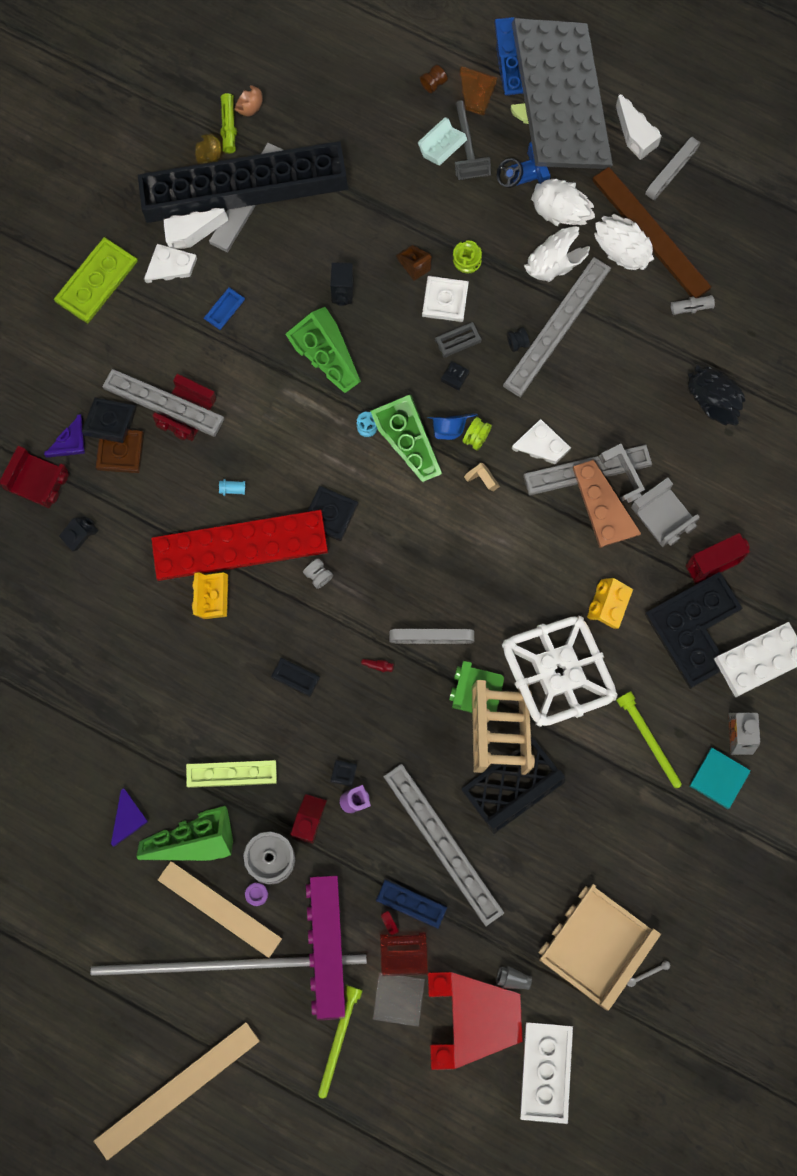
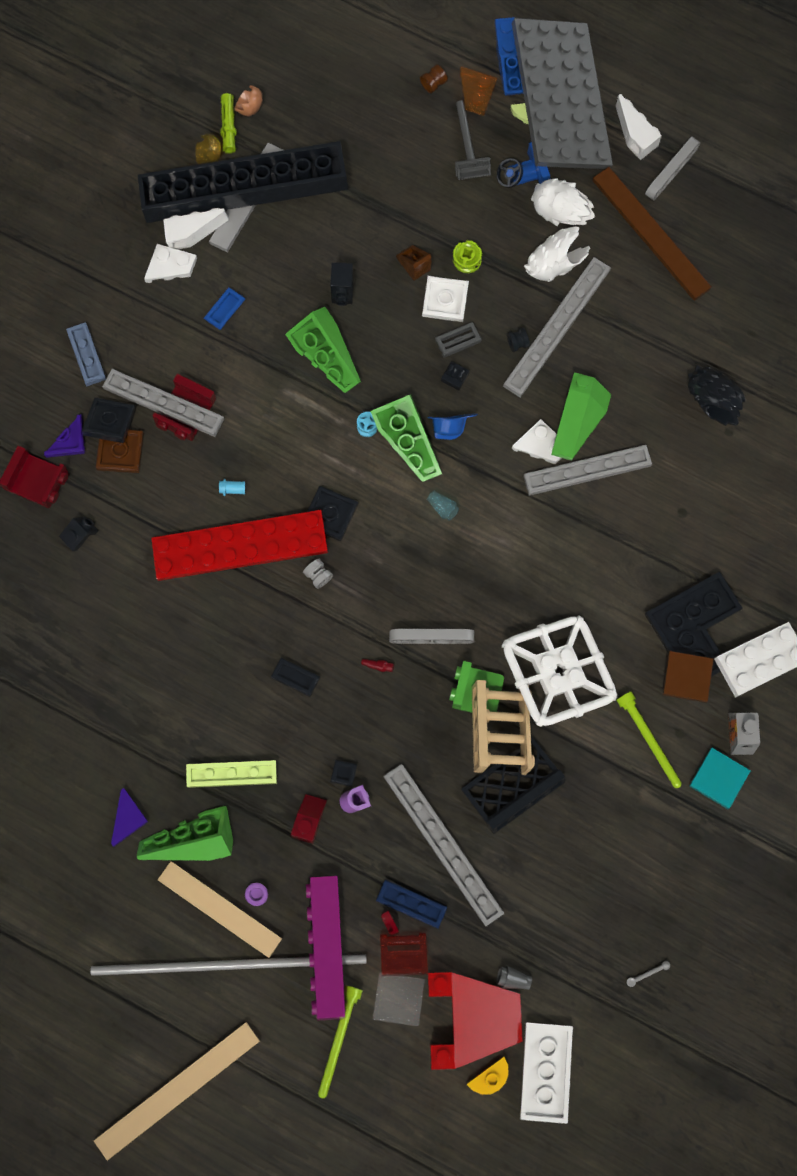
lime tile [54,237,138,324] -> none
yellow bracket [192,572,228,619] -> none
light grey wheel [244,832,296,885] -> none
light aqua bracket [418,117,467,166] -> none
lime wheel [463,417,492,451] -> none
tan tile [464,463,500,491] -> none
tan panel [538,884,661,1010] -> none
nougat wing [573,460,641,548] -> none
yellow bracket [587,578,633,629] -> none
white head [594,214,654,270] -> none
light grey panel [598,444,645,503] -> none
light grey panel [631,478,700,547] -> none
light grey pin [671,295,715,315] -> none
dark red window [686,533,750,585] -> none
none -> sand blue tile [66,322,106,386]
none -> clear light blue cone [427,491,459,521]
none -> yellow plate [467,1057,508,1094]
none -> bright green wedge [551,372,611,461]
none -> reddish brown tile [663,651,713,703]

